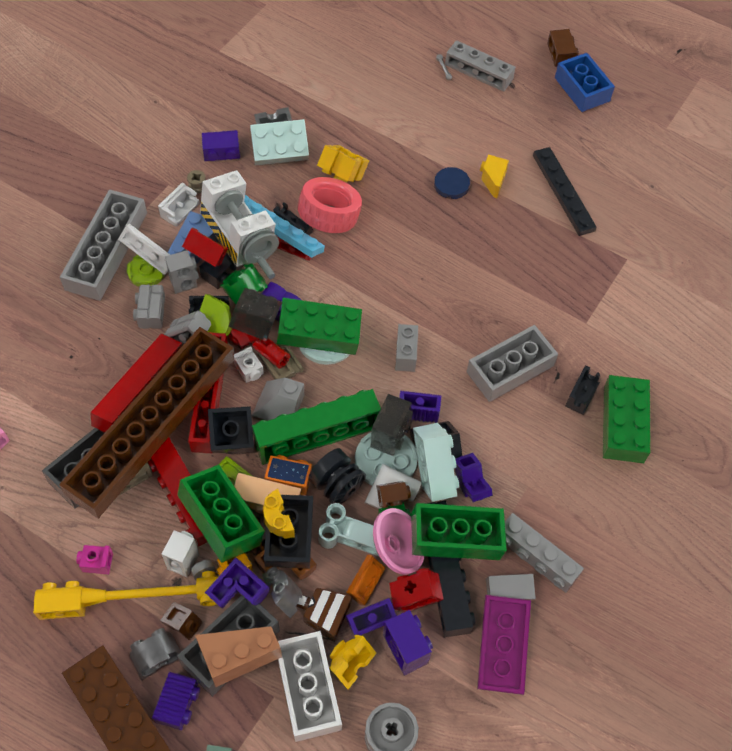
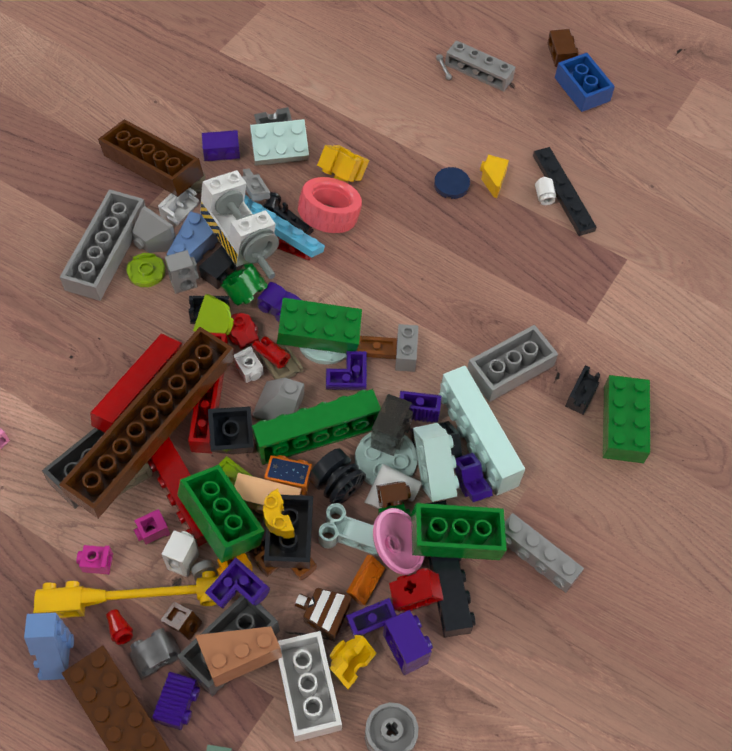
white tile [118,224,170,275] -> none
light grey brick [133,285,165,329] -> none
light grey brick [164,311,211,346] -> none
red hinge [182,228,228,267] -> none
clear smoke brick [228,288,282,341] -> none
flat silver cylinder [262,567,302,618] -> none
magenta tile [477,595,531,695] -> none
light grey hinge [486,574,536,600] -> none
none -> medium blue wedge [24,613,74,680]
none -> reddish brown brick [98,119,204,197]
none -> red cone [106,609,133,645]
none -> light grey slope [132,206,176,253]
none -> dark pink brick [133,509,170,545]
none -> light grey hinge [242,168,270,201]
none -> black bush [263,192,281,212]
none -> dark purple brick [326,351,367,391]
none -> dark orange plate [357,336,397,359]
none -> light aqua brick [439,366,525,496]
none -> white brick [535,177,556,205]

